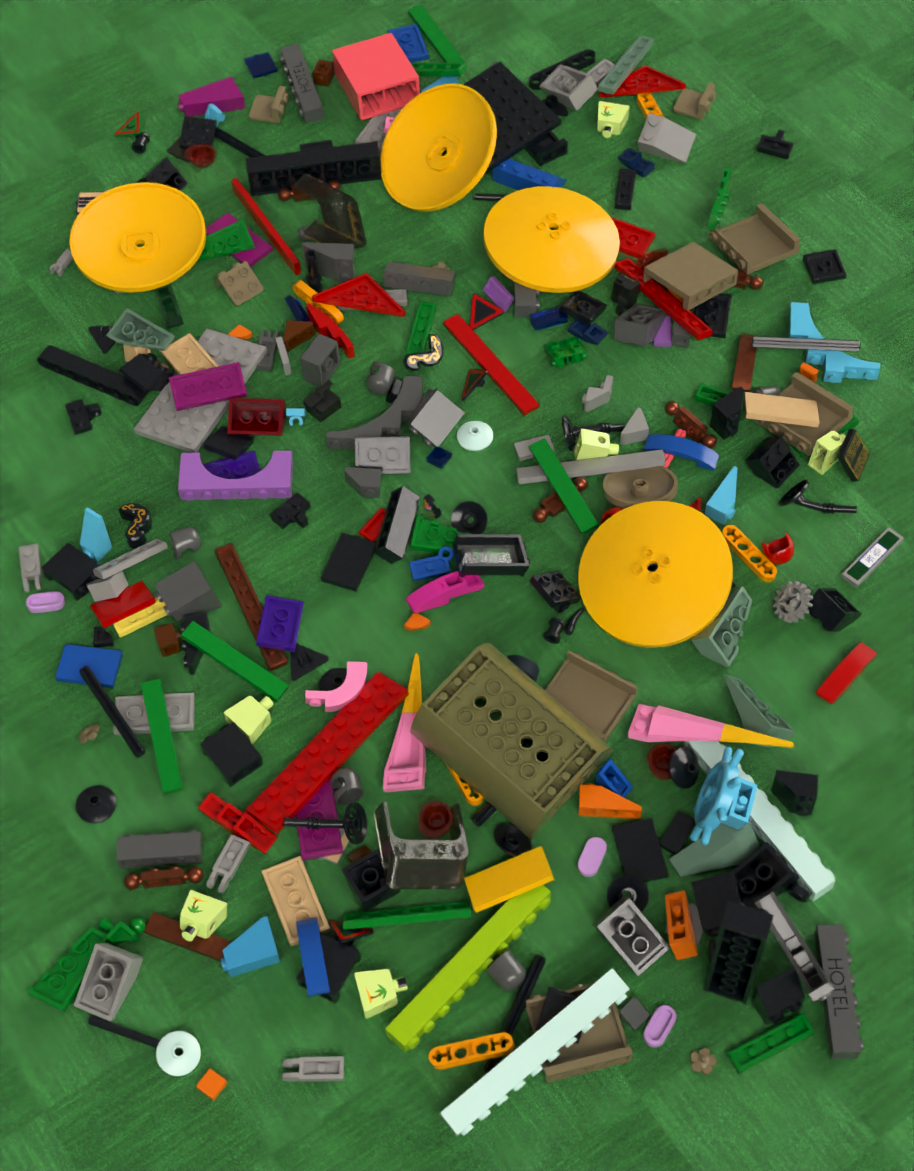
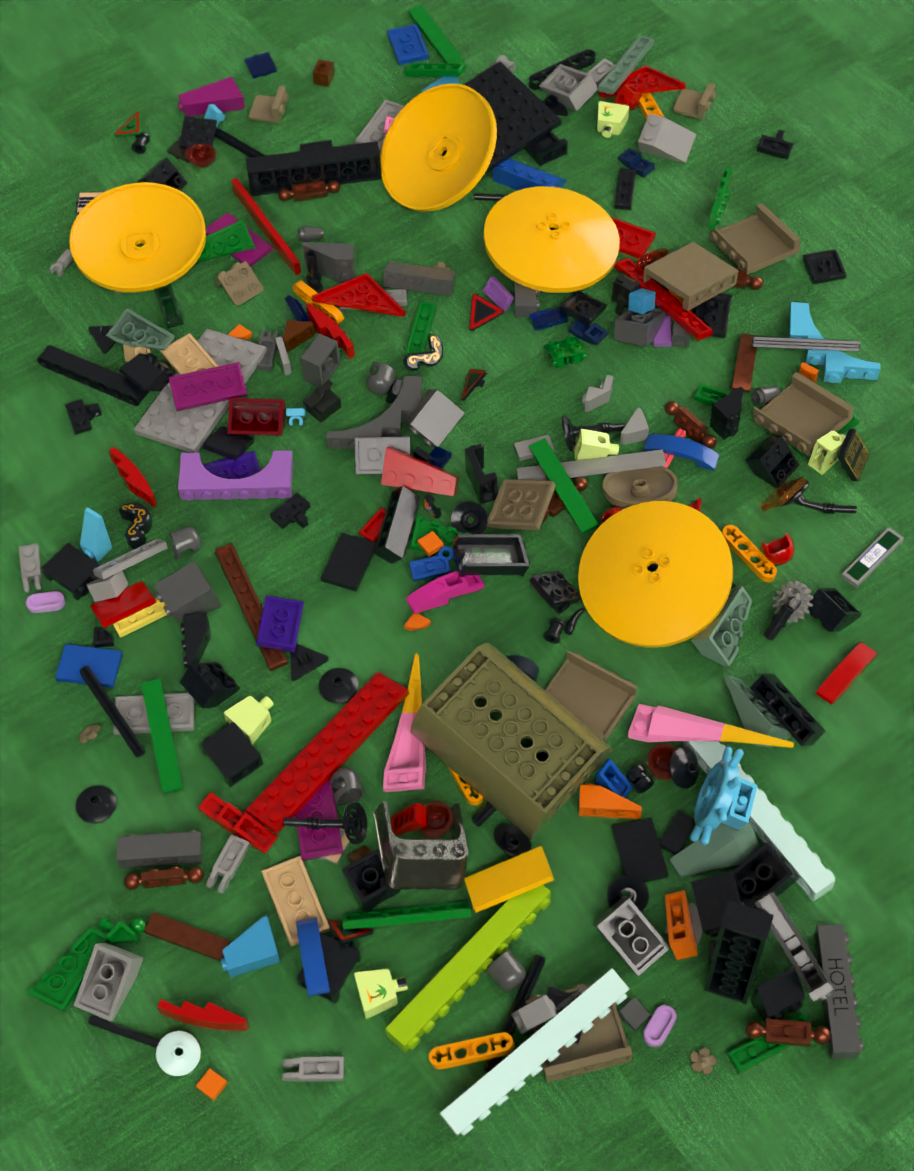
reddish brown brick [154,623,182,657] -> none
yellowish green torso [180,890,227,941] -> none
green tile [181,621,289,702] -> none
dark grey brick [279,44,324,123] -> none
clear smoke windscreen [294,173,367,248] -> none
bright pink arch [305,662,367,712] -> none
coral brick [332,33,420,120] -> none
dark grey slope [344,467,382,498] -> none
red tile [443,314,539,416] -> none
light aqua dish [457,421,493,451] -> none
lavender tile [578,837,607,877] -> none
medium azure slope [705,466,737,525] -> none
tan tile [744,392,819,427] -> none
black slope [771,770,818,816] -> none
black tile [788,884,810,903] -> none
none -> red slope [109,446,157,508]
none -> red slope [157,999,249,1031]
none -> black slope [180,662,240,708]
none -> wedge [381,447,460,496]
none -> red slope [391,803,426,837]
none -> black tile [413,447,432,465]
none -> orange tile [417,531,444,556]
none -> black panel [465,444,498,504]
none -> dark tan plate [487,479,556,530]
none -> light grey bush [496,55,516,73]
none -> light grey slope [511,995,556,1034]
none -> clear hinge [555,984,587,1015]
none -> red brick [614,84,643,110]
none -> black wheel [626,765,654,793]
none -> dark azure brick [628,288,656,314]
none -> copper plate [745,1019,831,1047]
none -> black brick [750,674,826,746]
none -> clear orange tile [760,477,806,511]
none -> black axle [764,604,795,641]

